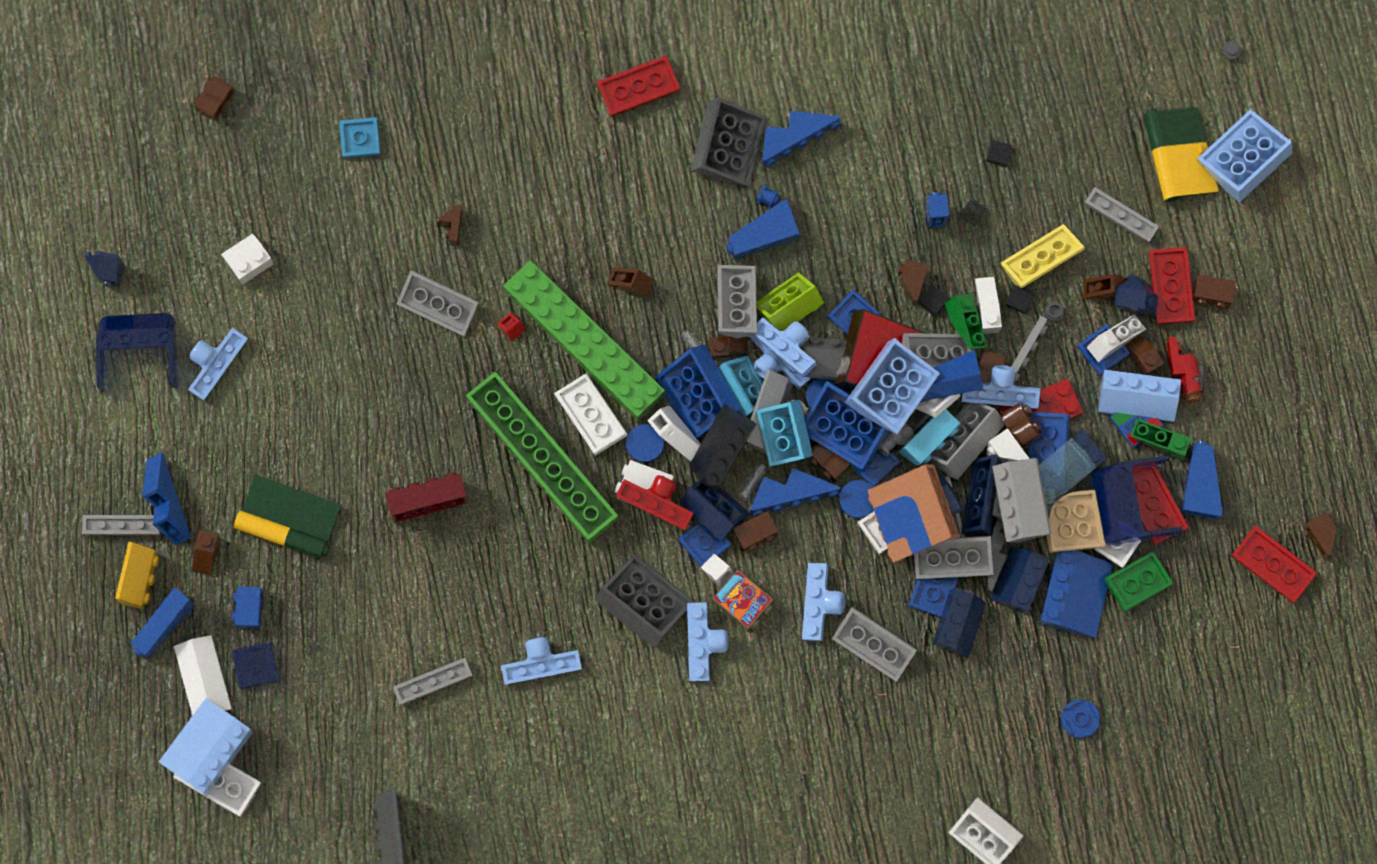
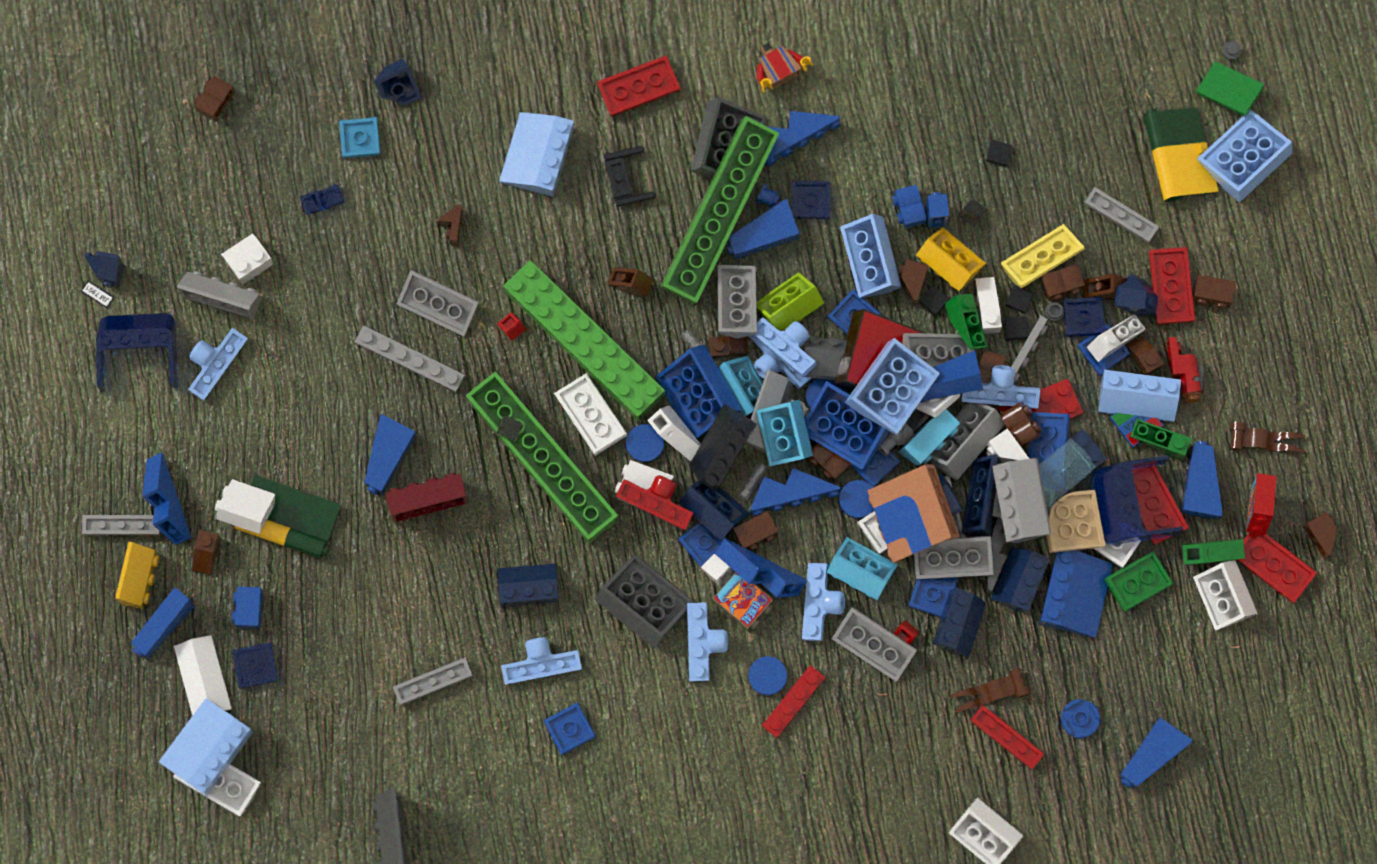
none -> sticker [80,280,115,309]
none -> light grey slope [177,271,261,320]
none -> white brick [215,479,275,534]
none -> clear blue slope [300,184,345,215]
none -> light grey plate [355,325,465,393]
none -> blue slope [364,414,417,495]
none -> dark blue slope [374,58,422,105]
none -> clear smoke slope [497,415,522,442]
none -> dark blue slope [498,563,559,607]
none -> light blue slope [499,112,574,197]
none -> blue tile [543,702,596,756]
none -> black plate [603,146,656,207]
none -> bright green brick [660,116,779,304]
none -> blue slope [716,538,807,598]
none -> blue tile [748,656,787,696]
none -> torso [756,43,813,92]
none -> red plate [761,665,825,739]
none -> clear blue tile [792,180,830,219]
none -> medium azure slope [827,537,897,600]
none -> light blue slope [840,214,902,298]
none -> blue brick [892,185,927,229]
none -> red slope [894,620,920,644]
none -> yellow slope [916,227,986,291]
none -> reddish brown flag [950,668,1031,713]
none -> red plate [970,705,1044,770]
none -> black piece [1005,316,1028,340]
none -> reddish brown brick [1040,265,1085,301]
none -> clear blue tile [1063,297,1105,337]
none -> blue slope [1119,718,1193,788]
none -> green slope [1182,539,1245,565]
none -> white slope [1193,560,1258,631]
none -> green tile [1196,61,1265,117]
none -> reddish brown flag [1230,422,1305,454]
none -> red brick [1246,473,1276,535]

